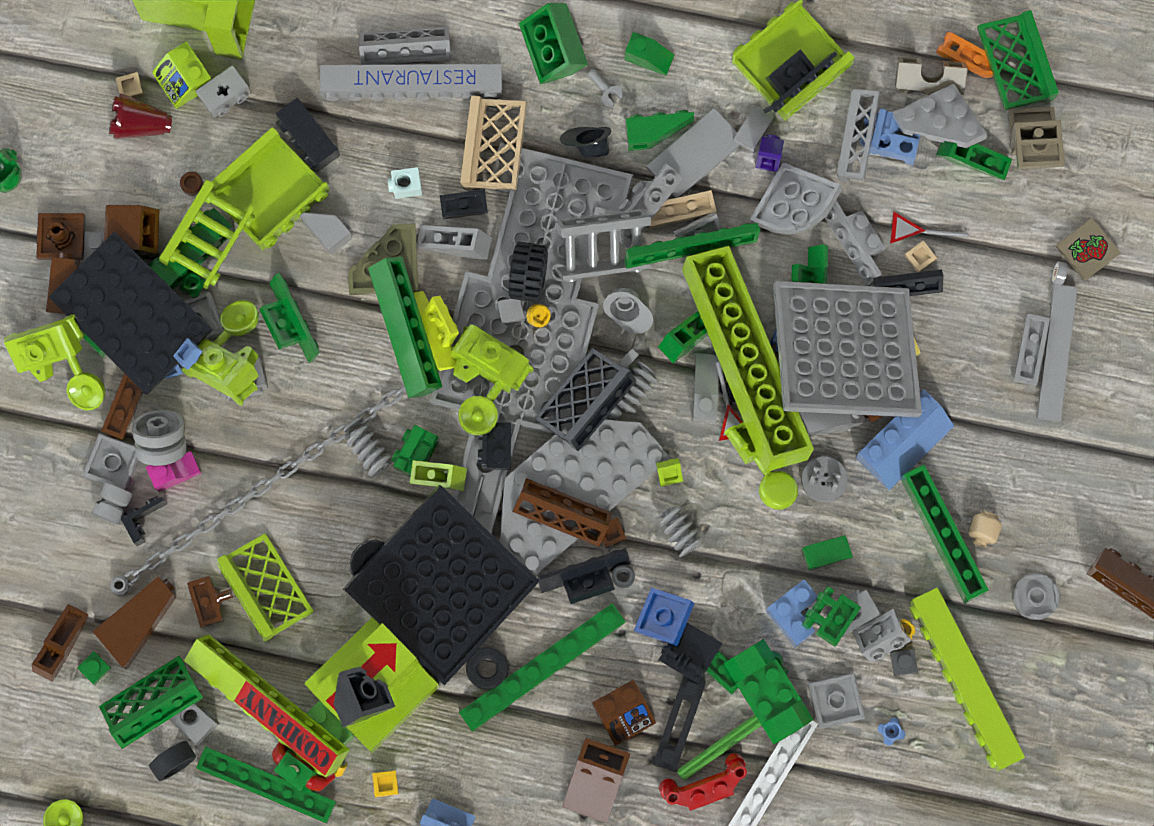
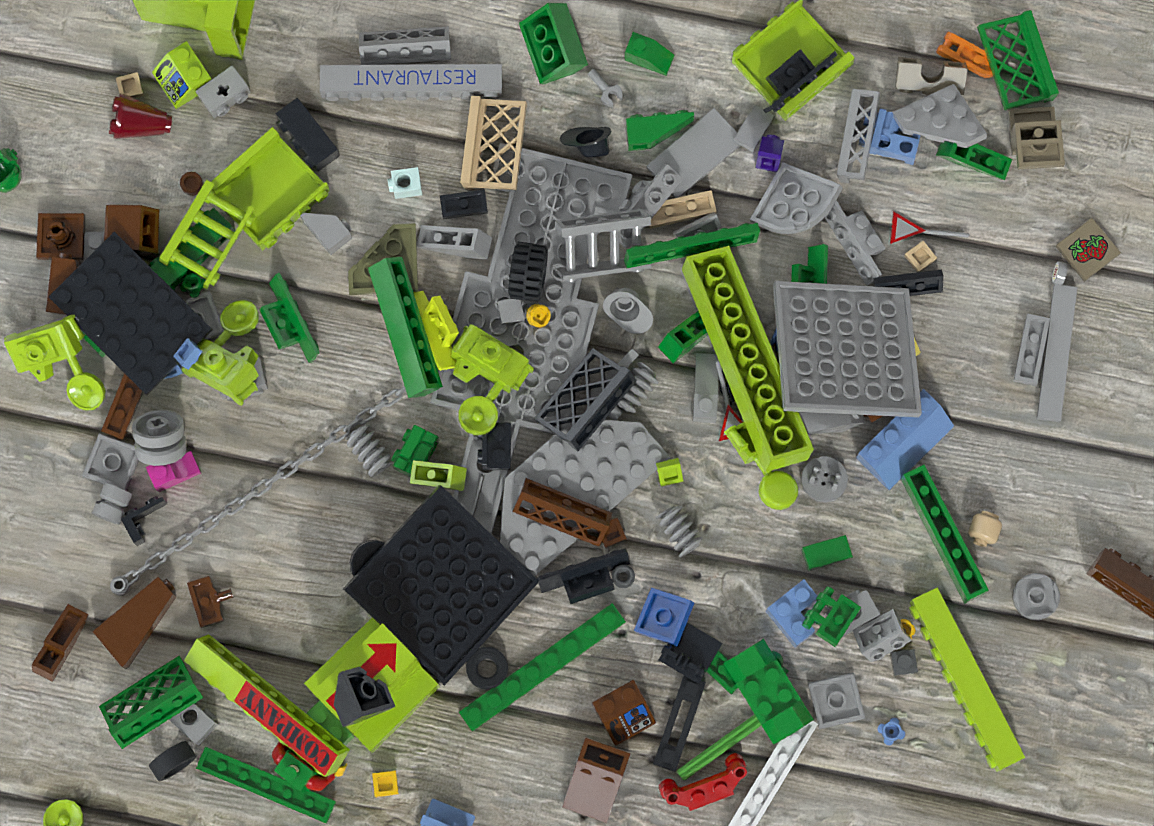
green plate [77,652,112,685] -> none
lime fence [217,533,314,643] -> none

